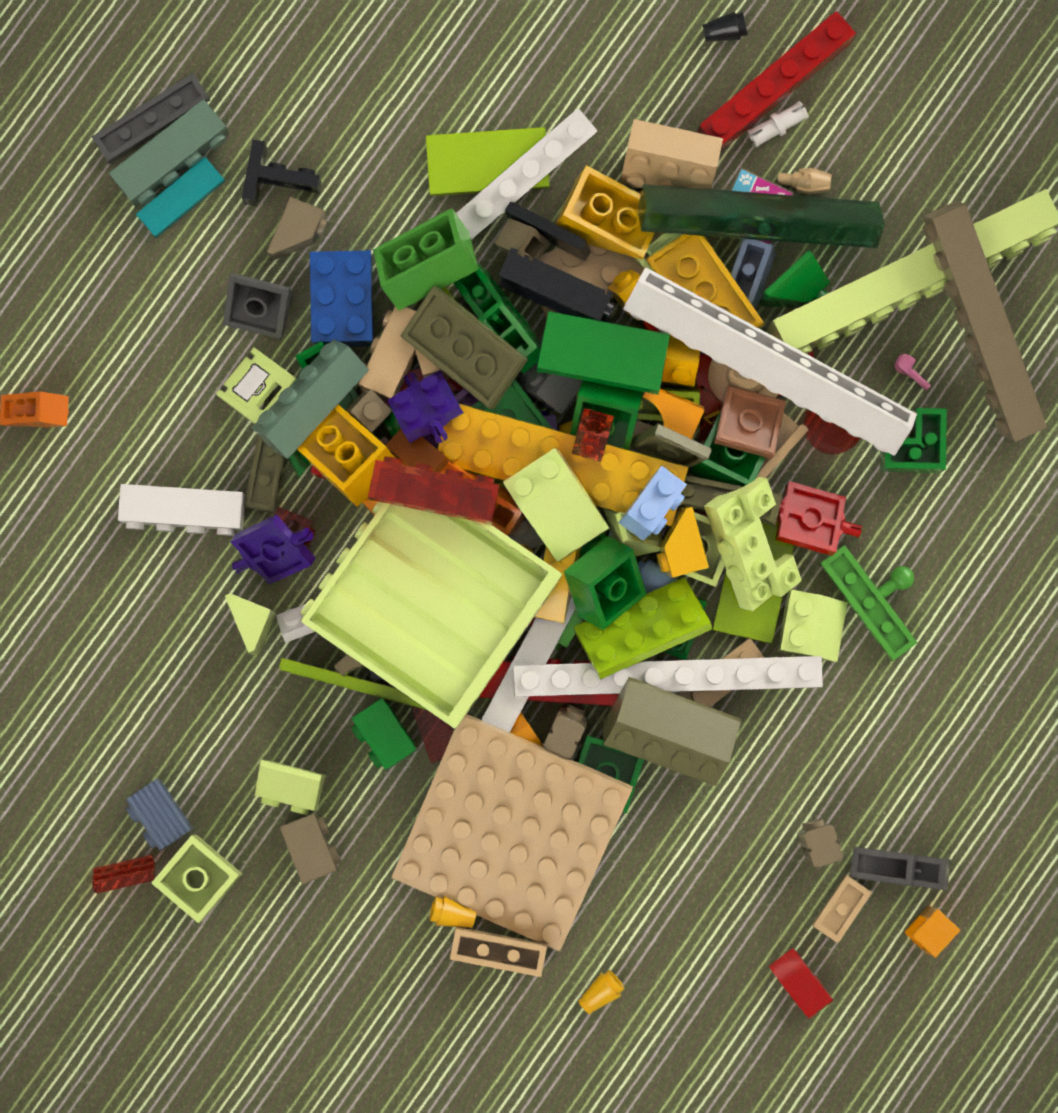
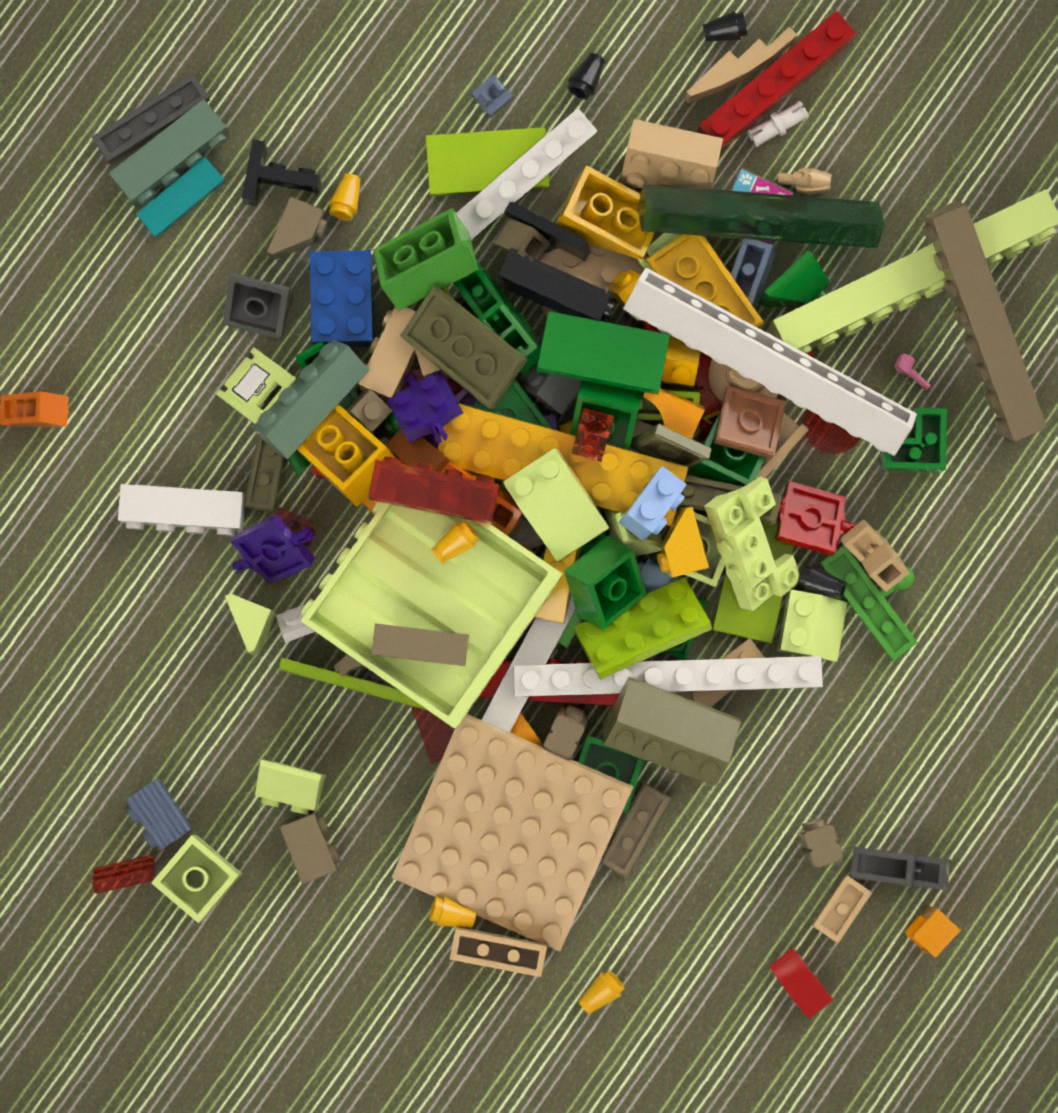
green brick [350,698,419,770] -> none
none -> yellow cone [328,173,361,221]
none -> dark tan tile [371,623,469,666]
none -> yellow cone [431,520,479,564]
none -> sand blue tile [471,74,513,118]
none -> black cone [568,53,605,100]
none -> dark tan tile [600,782,671,877]
none -> tan slope [685,27,797,103]
none -> black cone [799,565,846,599]
none -> tan brick [840,519,909,592]

